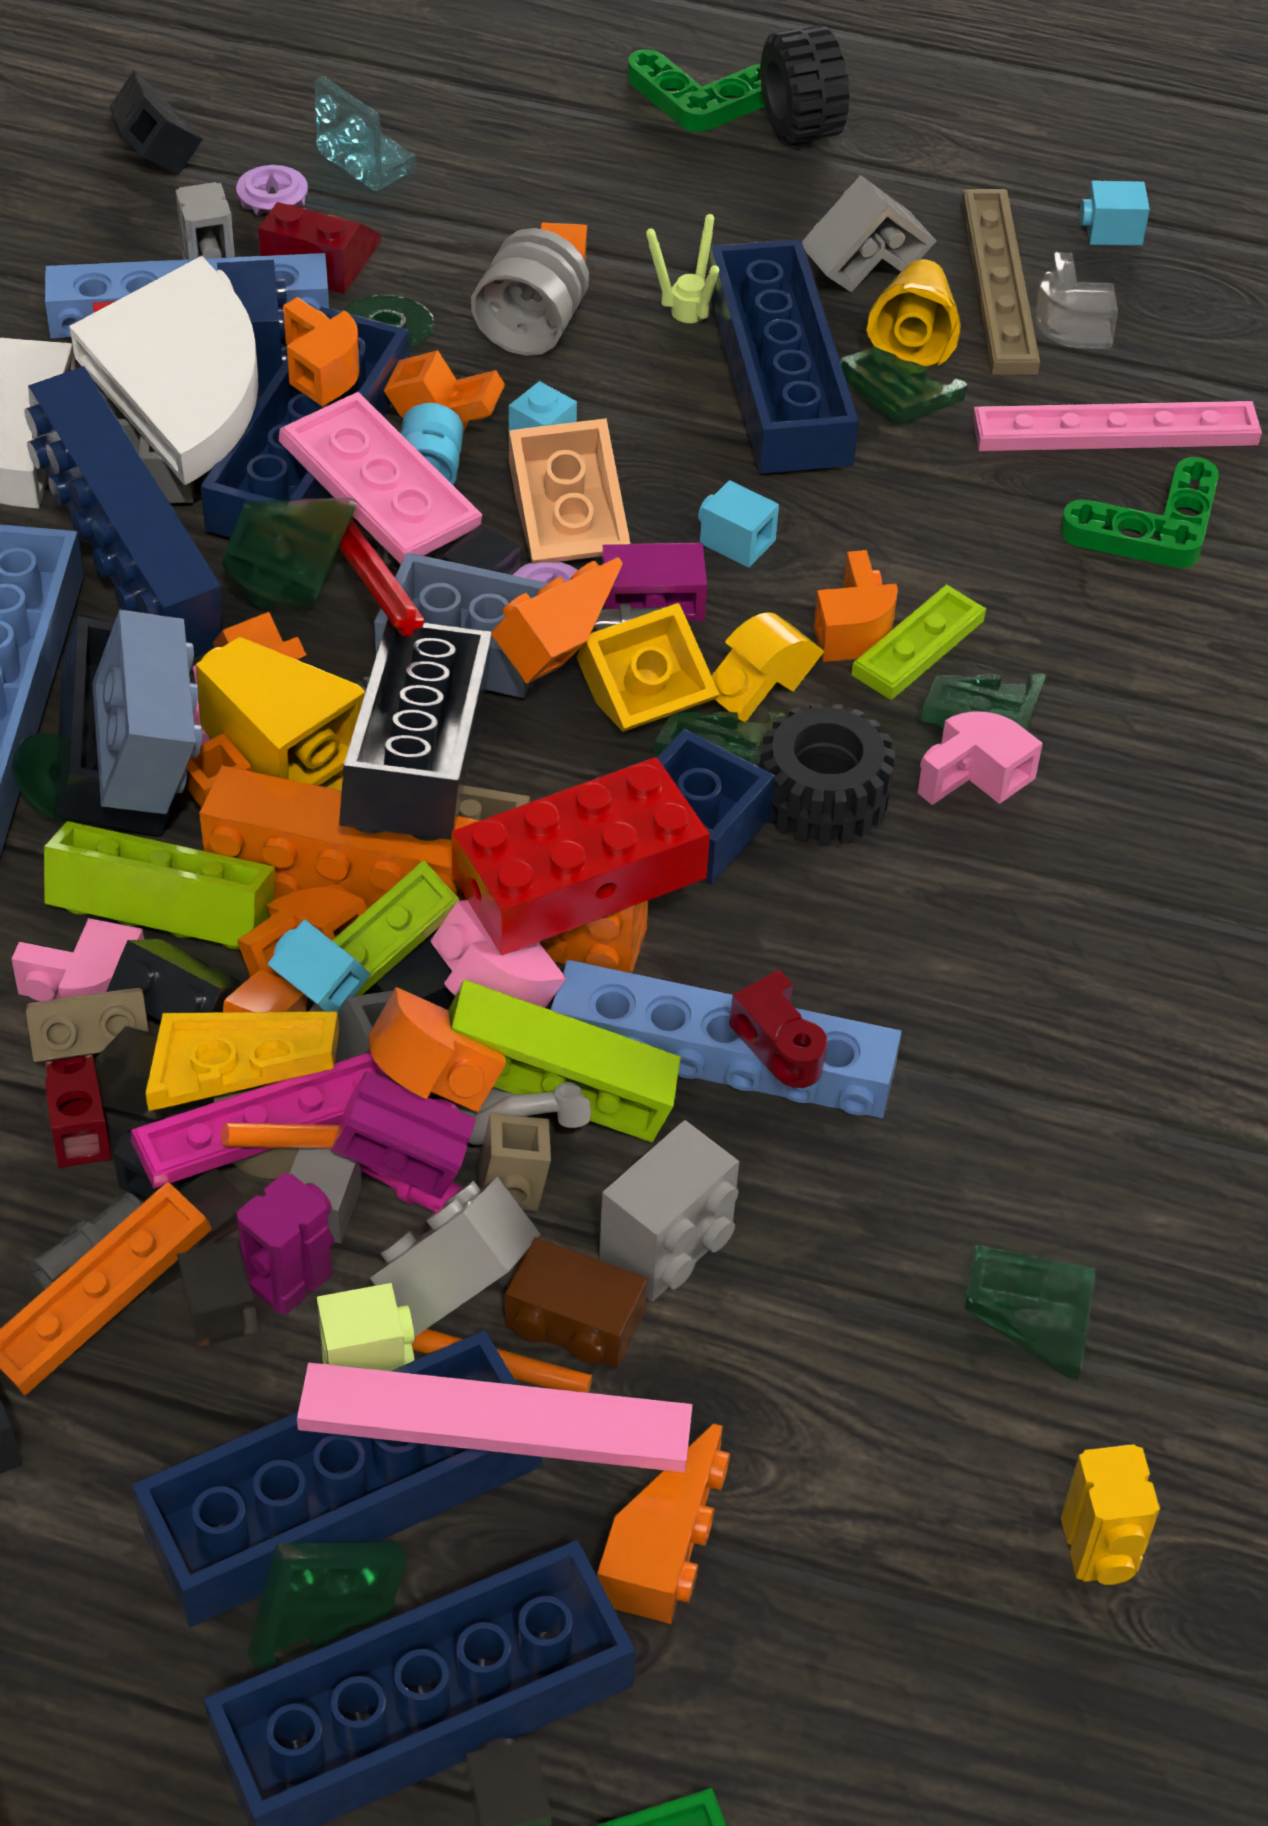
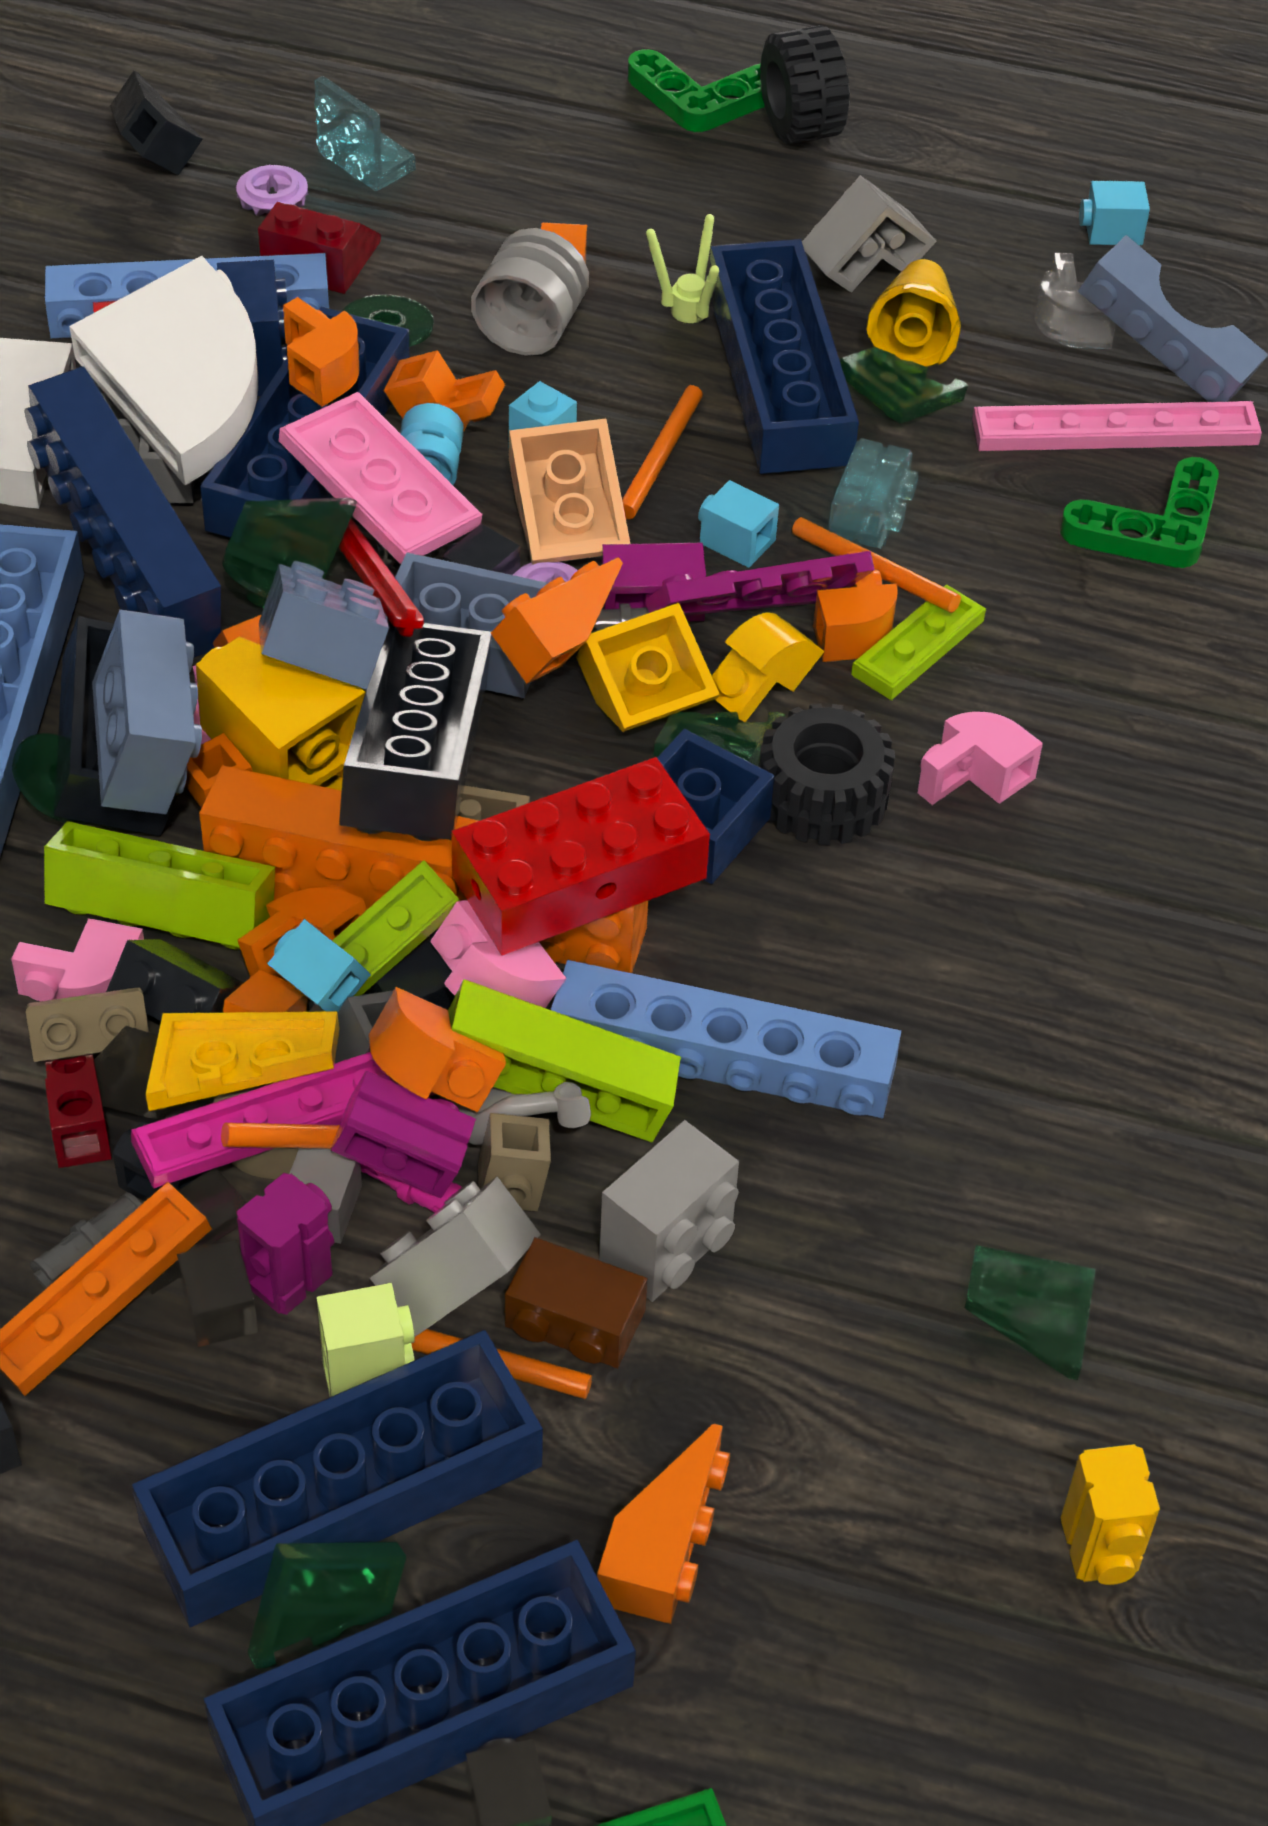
light grey brick [175,182,235,260] -> none
bright pink tile [297,1362,692,1472] -> none
dark red leg [729,969,828,1088] -> none
clear green wing [921,673,1046,731] -> none
dark tan tile [962,189,1040,375] -> none
none -> sand blue brick [258,561,389,690]
none -> orange bar [622,385,703,519]
none -> magenta wing [646,551,875,616]
none -> orange bar [792,517,961,613]
none -> clear light blue brick [829,438,918,549]
none -> sand blue arch [1078,235,1268,402]

